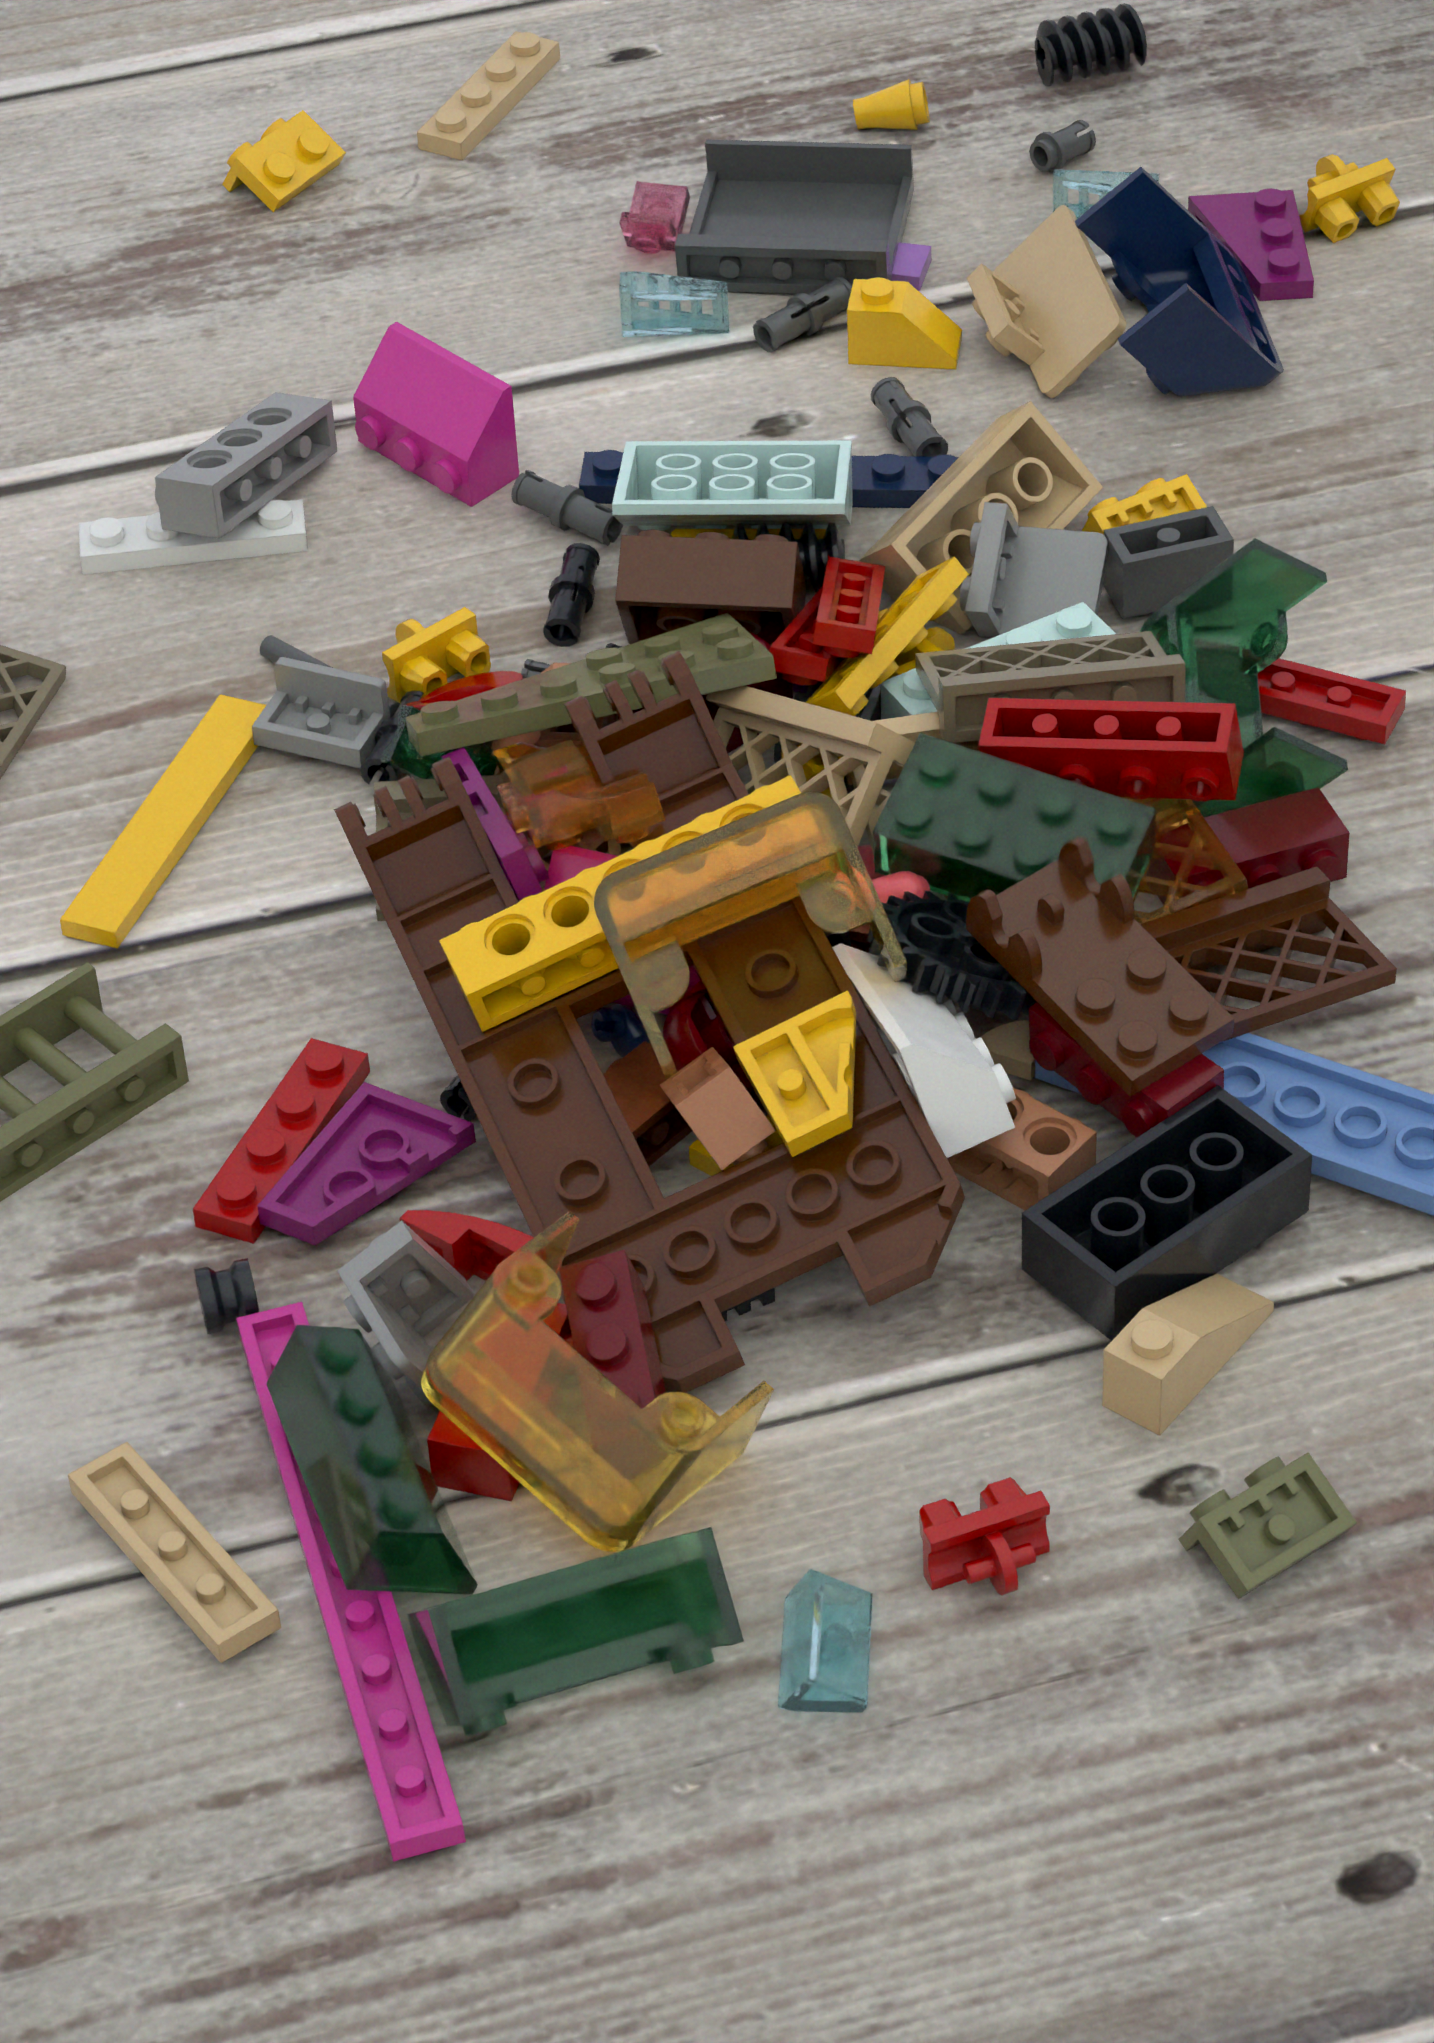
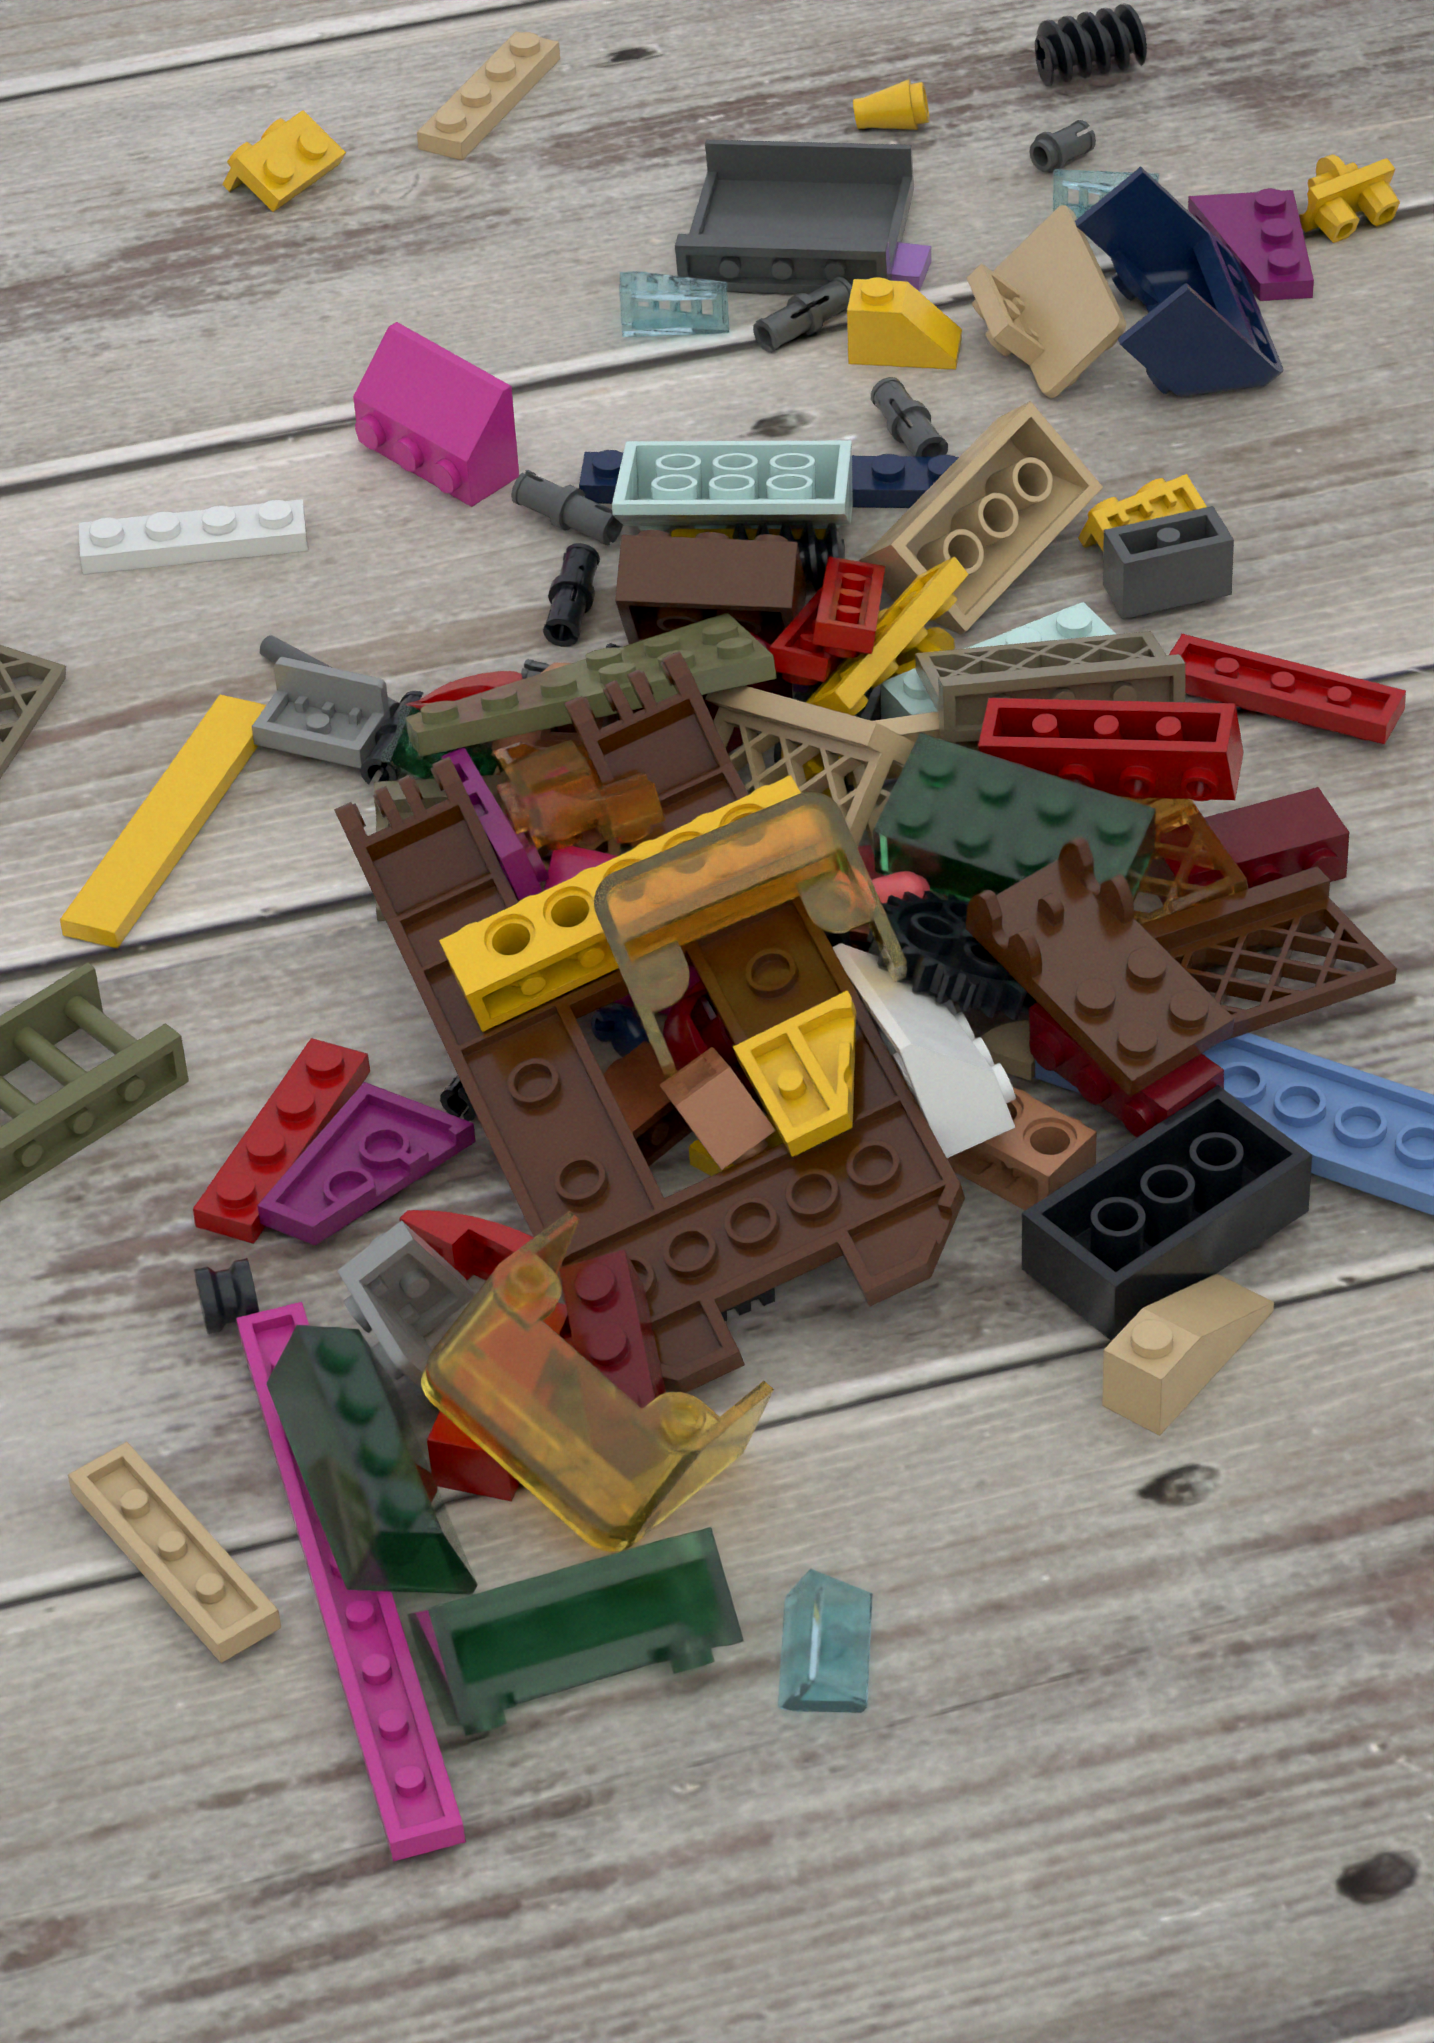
light grey brick [155,392,337,538] -> none
yellow hips [382,607,491,703] -> none
clear pink bracket [619,181,690,253] -> none
red hips [919,1477,1050,1595] -> none
light grey bracket [960,502,1108,638] -> none
clear green windscreen [1140,538,1348,821] -> none
olive bracket [1178,1452,1357,1599] -> none

